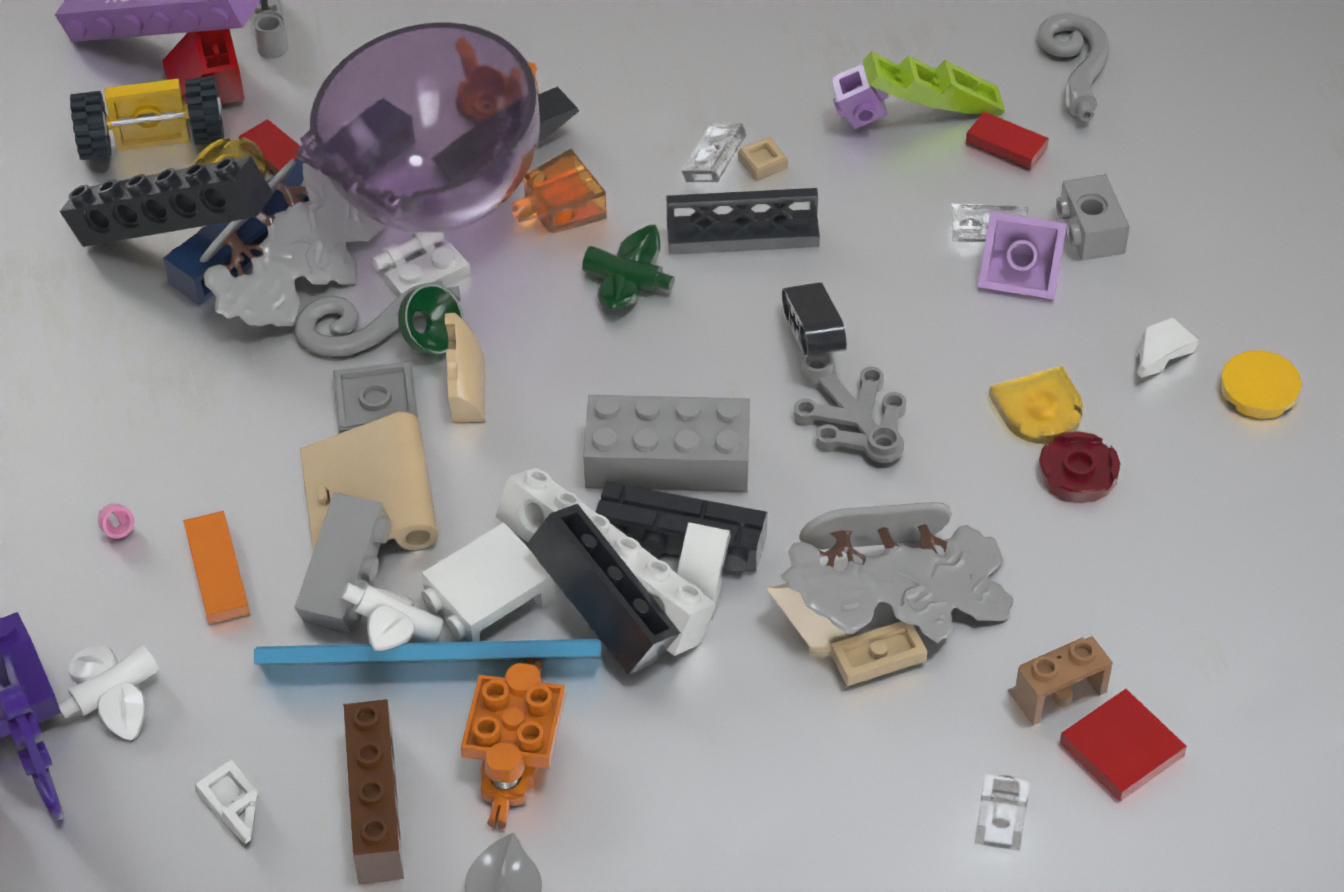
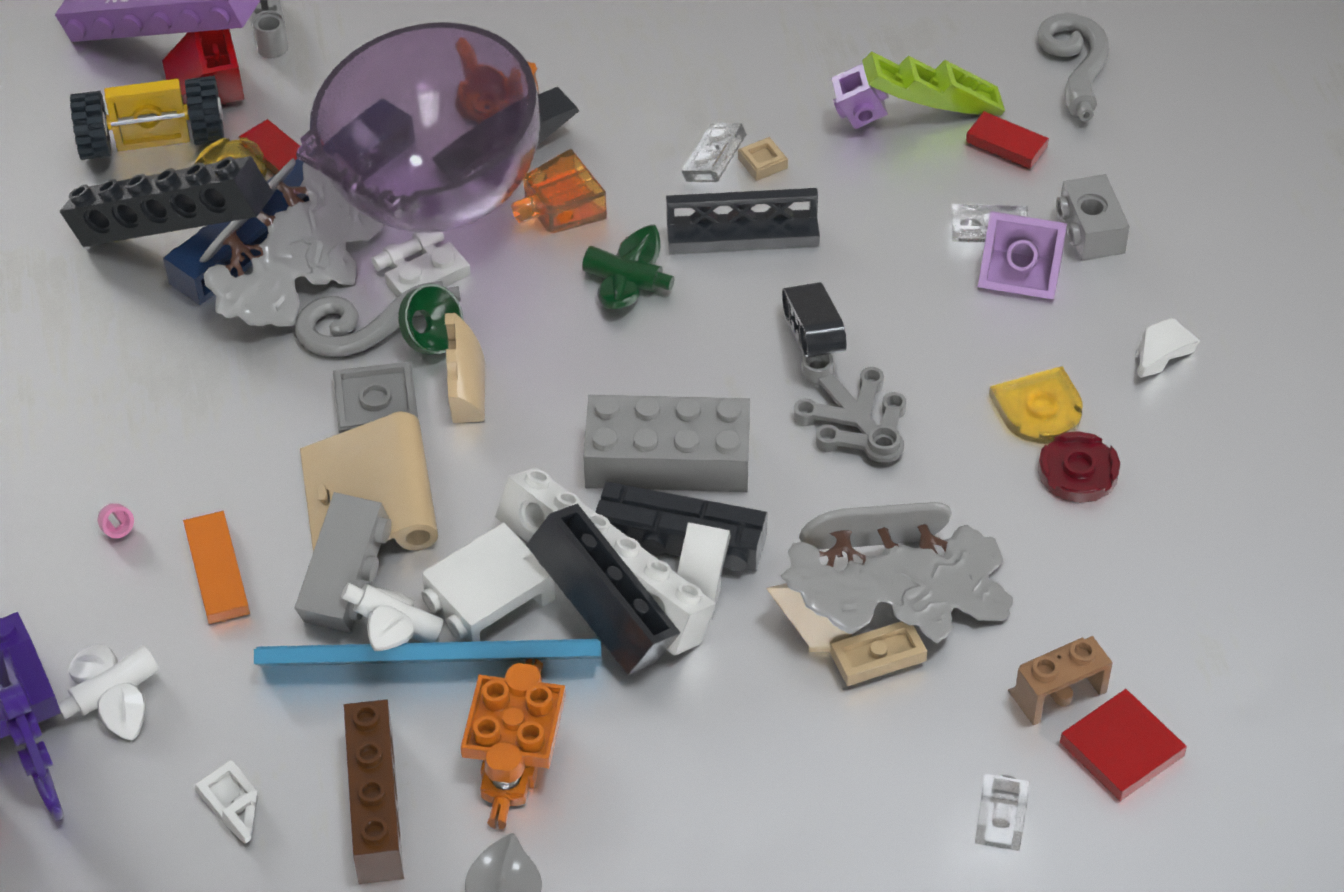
yellow tile [1220,350,1302,419] -> none

